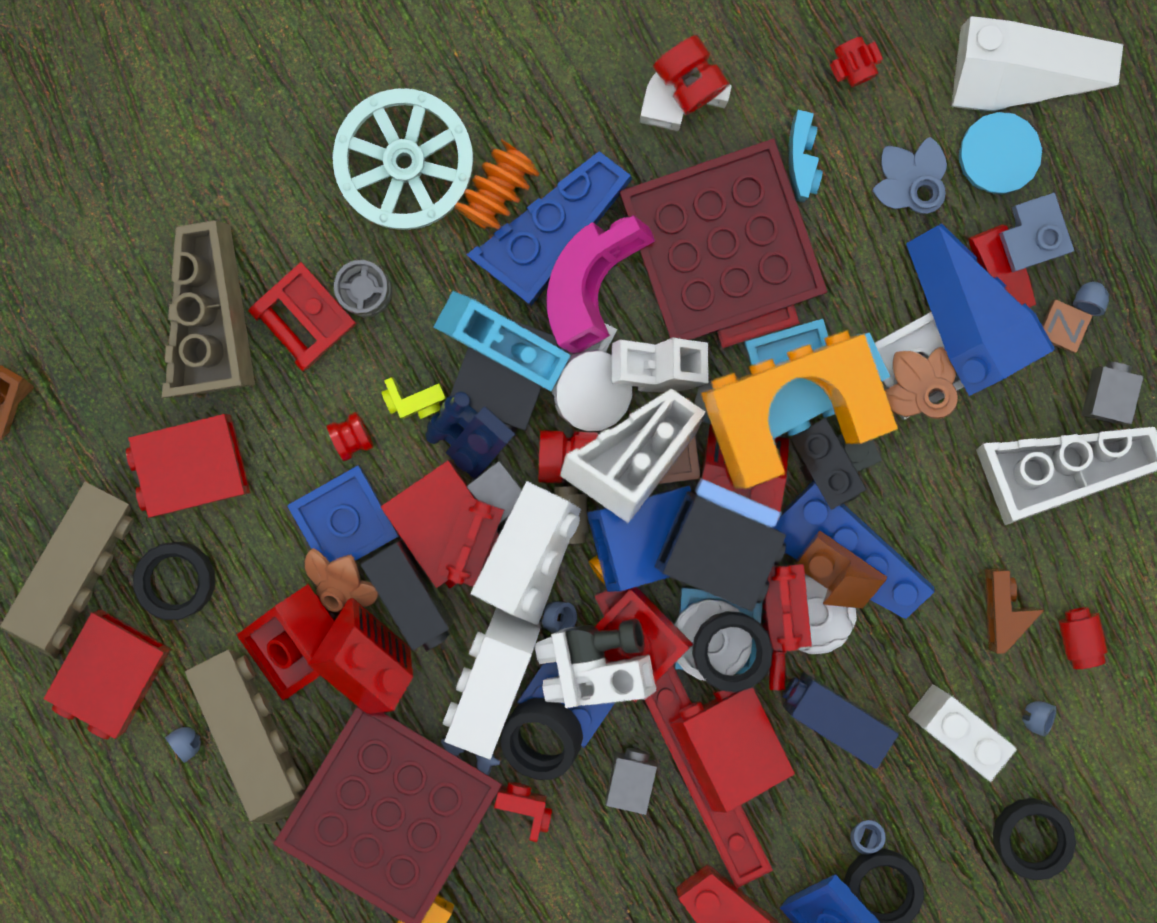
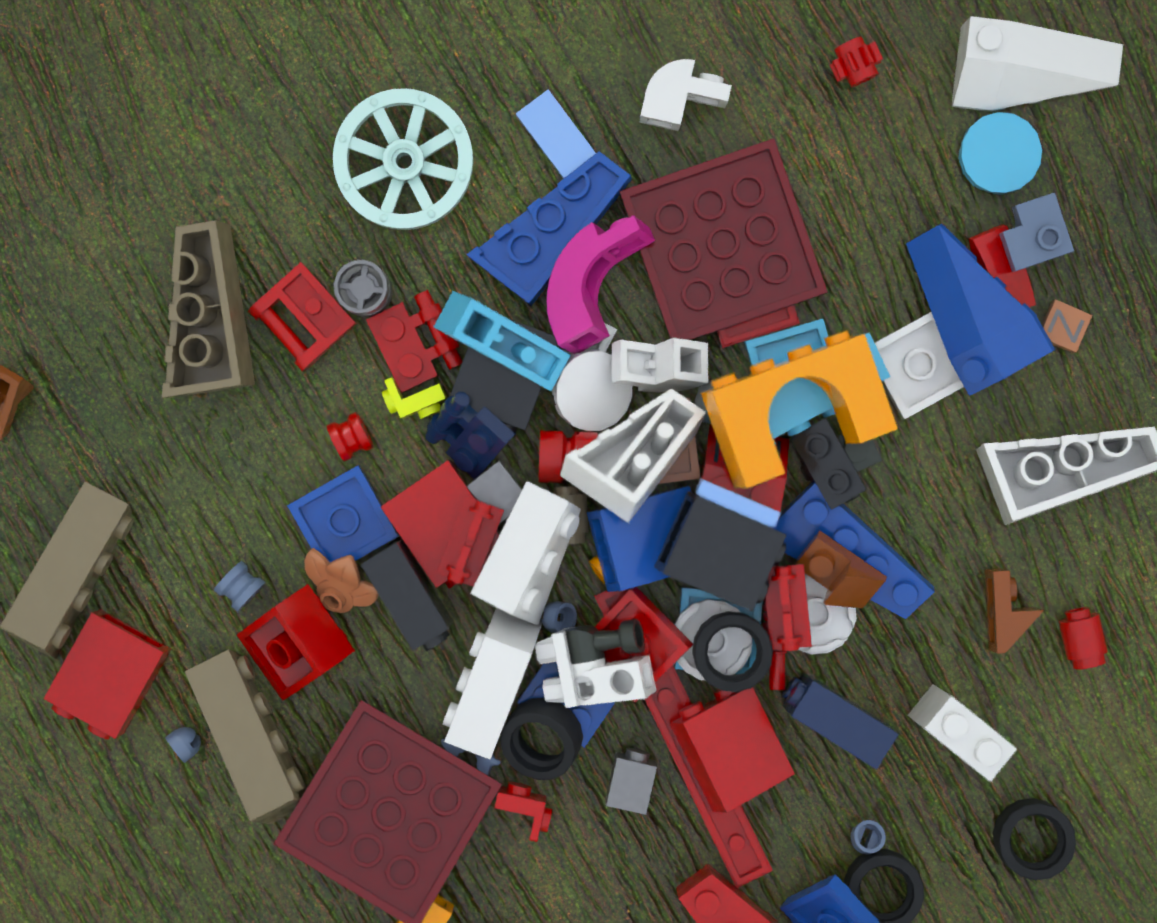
red brick [126,414,251,518] -> none
black tyre [133,542,215,620] -> none
red slope [308,598,413,714] -> none
orange piece [454,139,540,231] -> none
red wheel [653,35,730,115] -> none
medium azure slope [788,110,823,203] -> none
sand blue plate [873,137,947,214] -> none
nougat plate [885,347,958,419] -> none
sand blue hinge [1022,701,1057,737] -> none
sand blue hinge [1073,281,1109,316] -> none
flat silver brick [1082,361,1144,425] -> none
none -> sand blue wheel [214,561,266,613]
none -> red plate [366,290,463,394]
none -> light blue tile [516,90,596,179]

